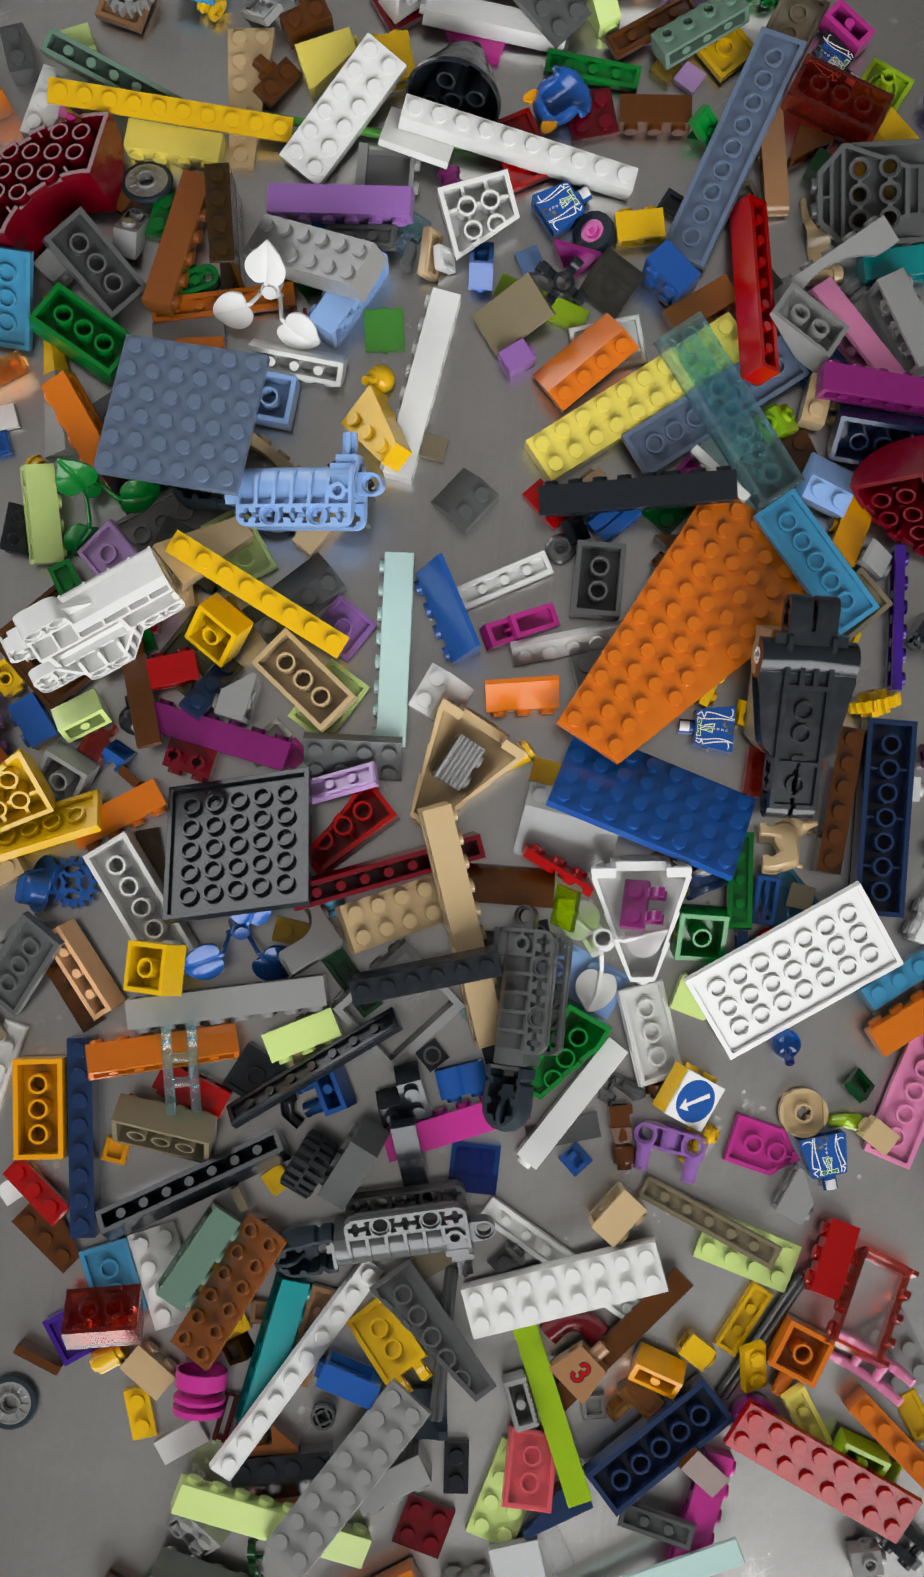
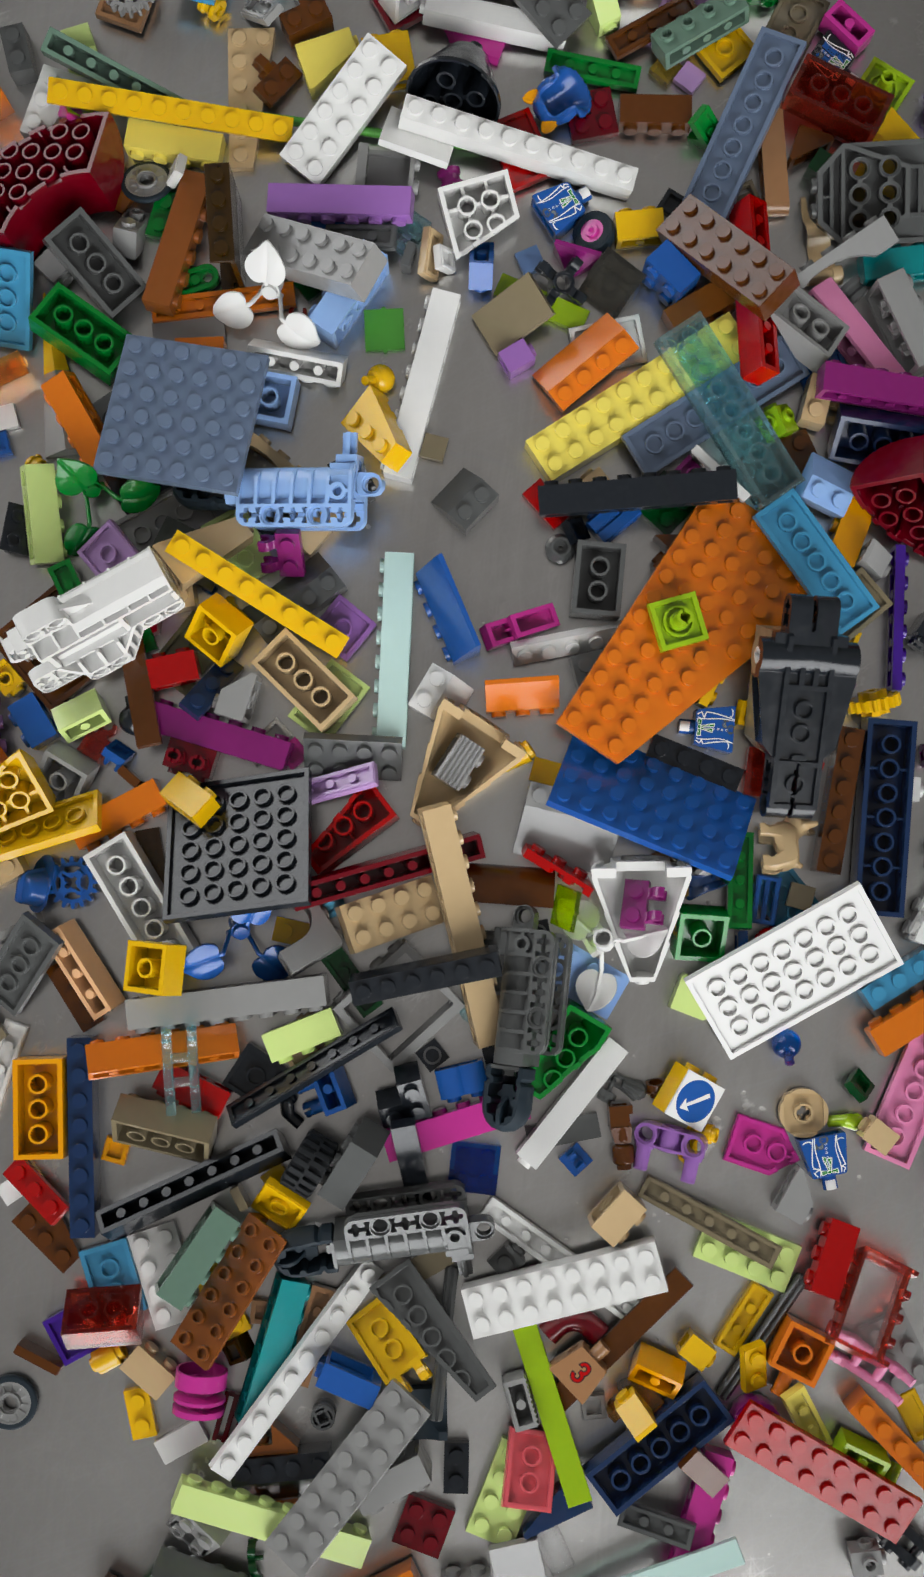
white plate [457,550,554,610] -> none
white tile [616,979,683,1087] -> none
none -> yellow brick [159,772,221,828]
none -> white tile [166,153,188,189]
none -> yellow plate [250,1176,311,1230]
none -> magenta plate [257,529,306,577]
none -> yellow slope [614,1386,658,1442]
none -> lime plate [646,591,709,653]
none -> black plate [646,734,745,792]
none -> brick [656,193,800,322]

